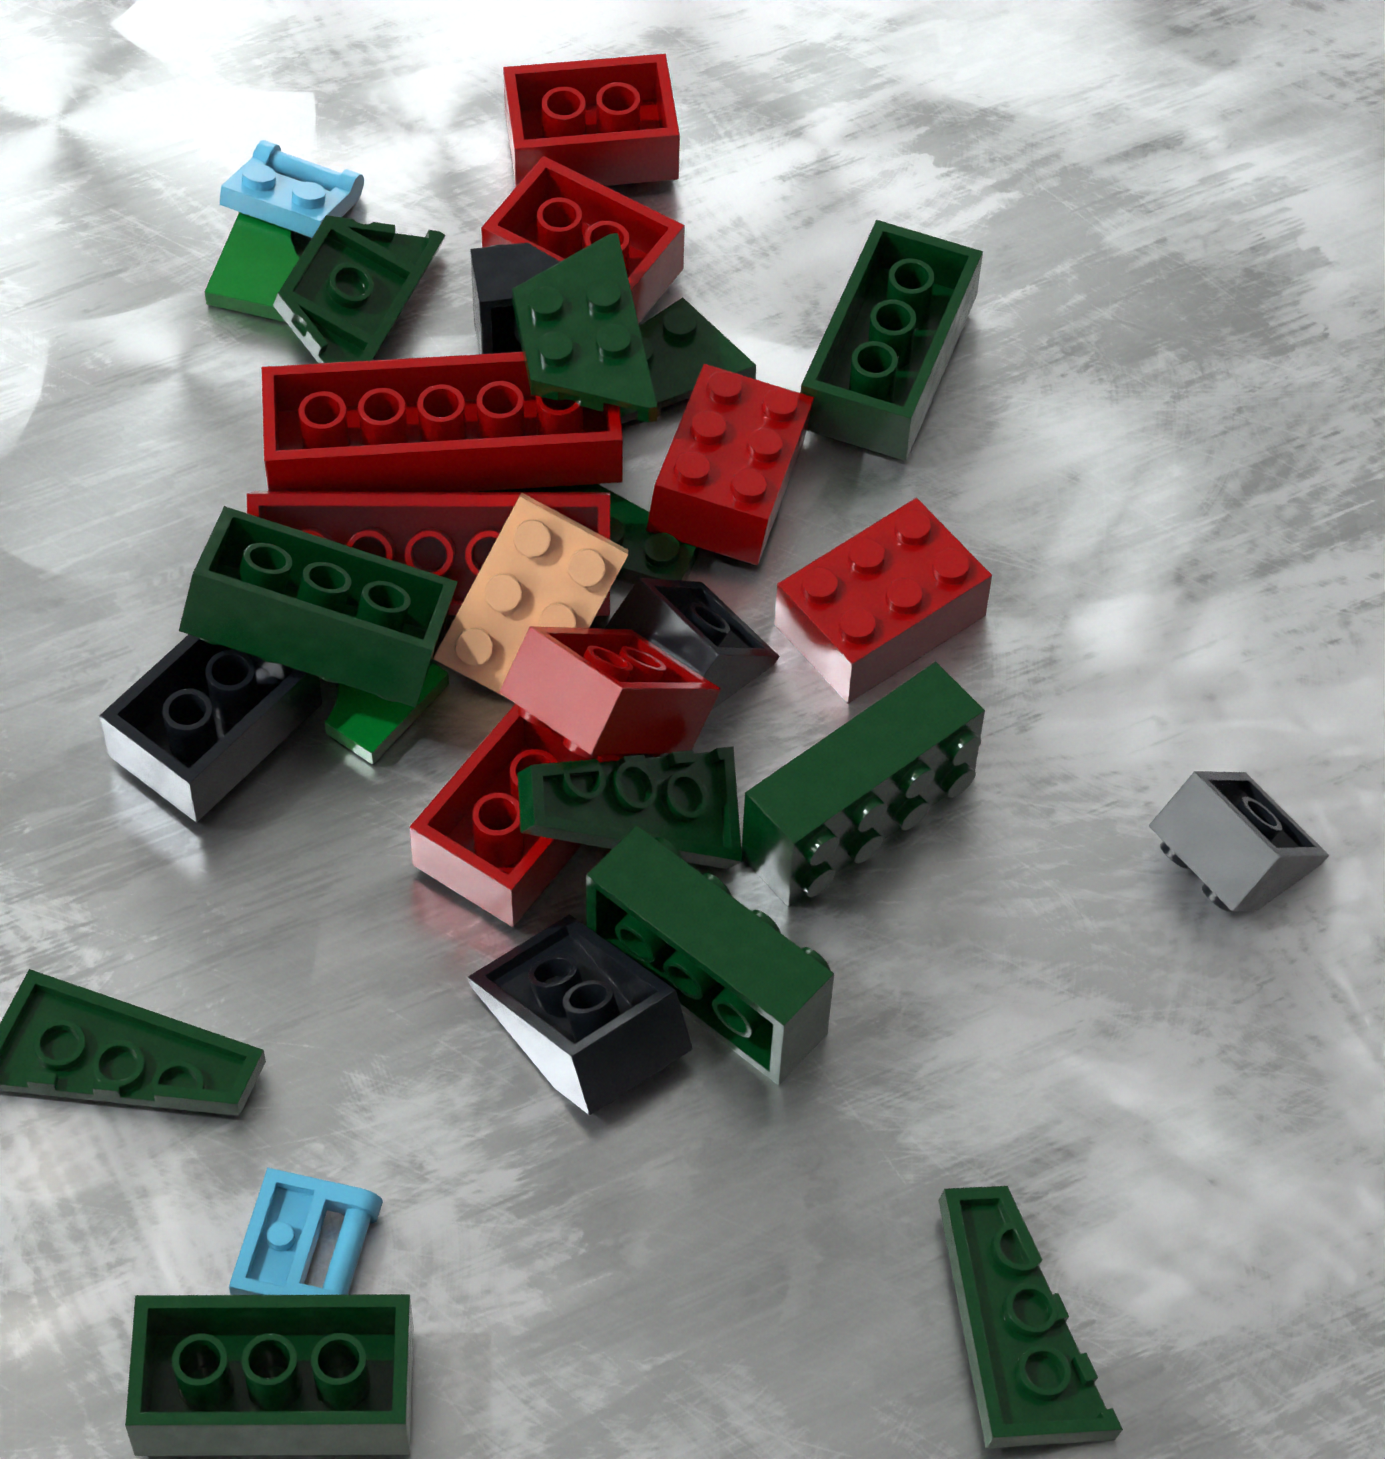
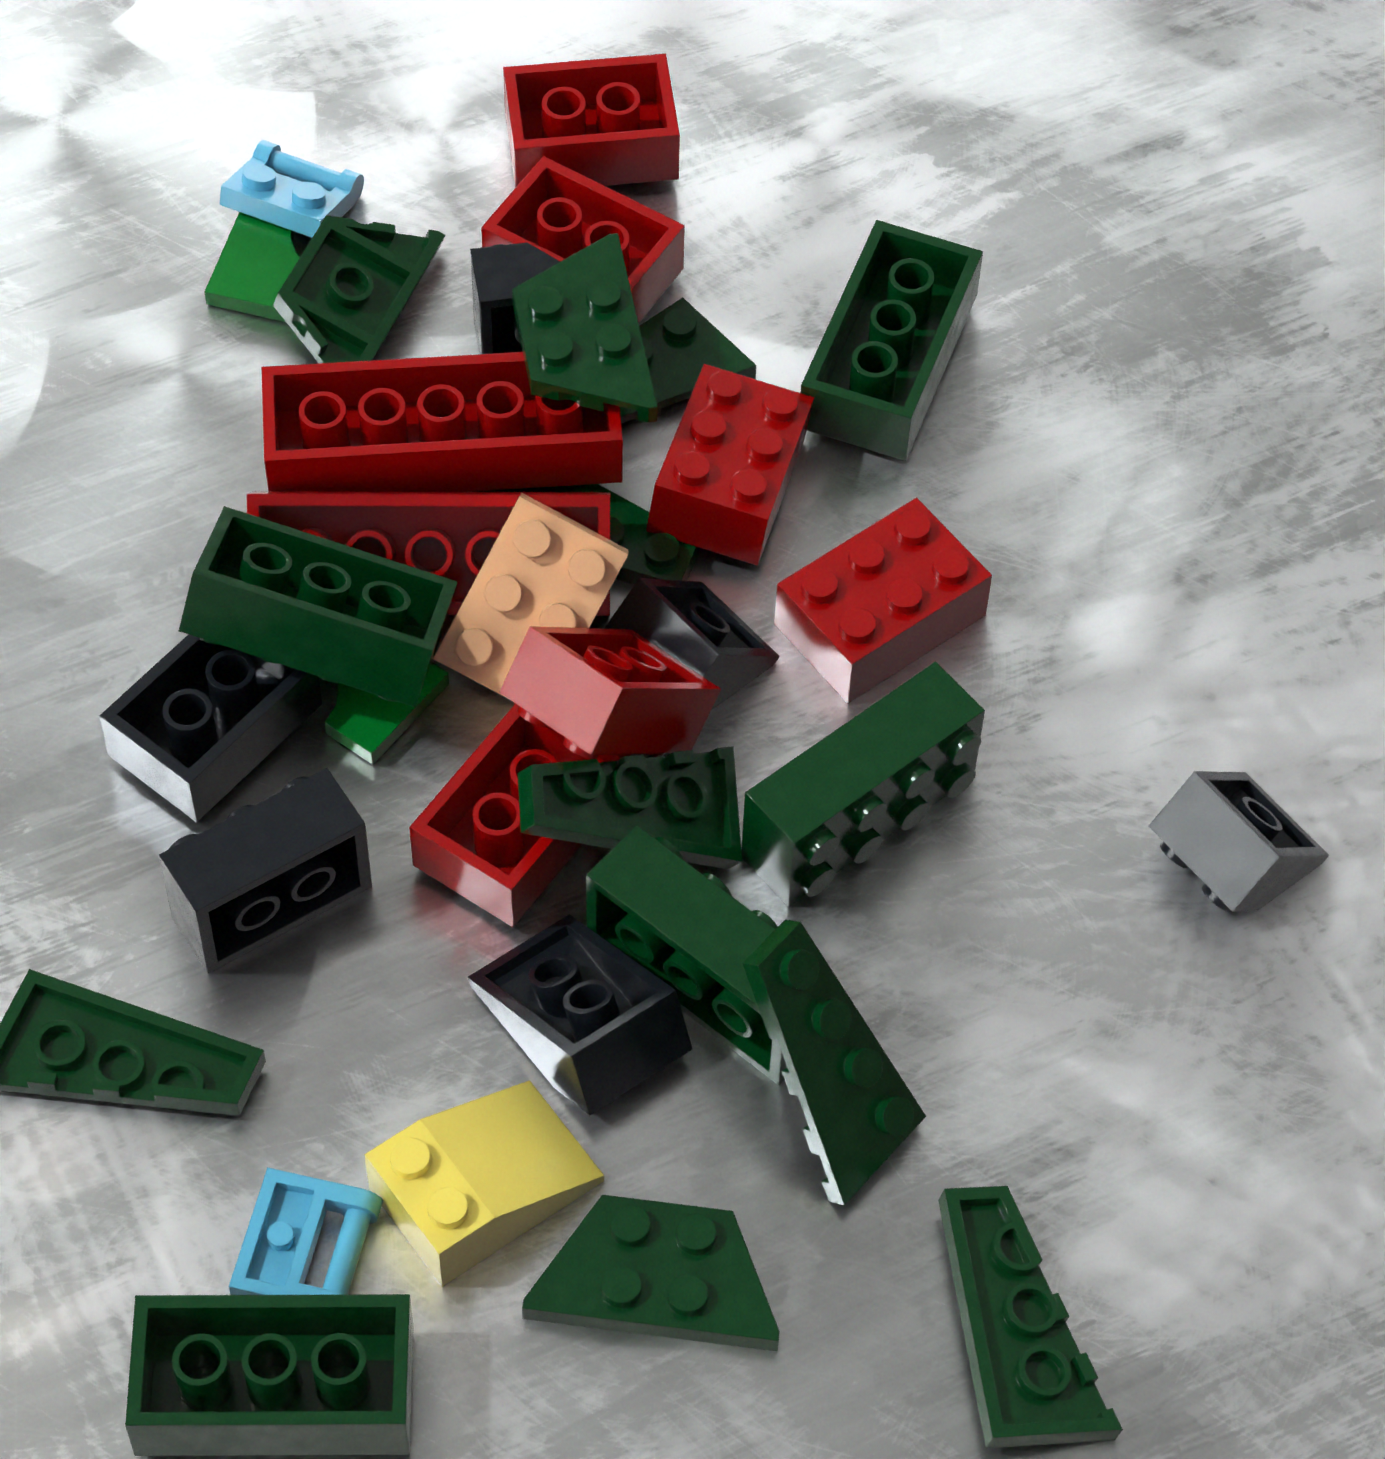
none -> black brick [159,768,372,974]
none -> light yellow slope [364,1080,604,1287]
none -> dark green wing [522,1195,780,1351]
none -> dark green wing [742,920,926,1206]

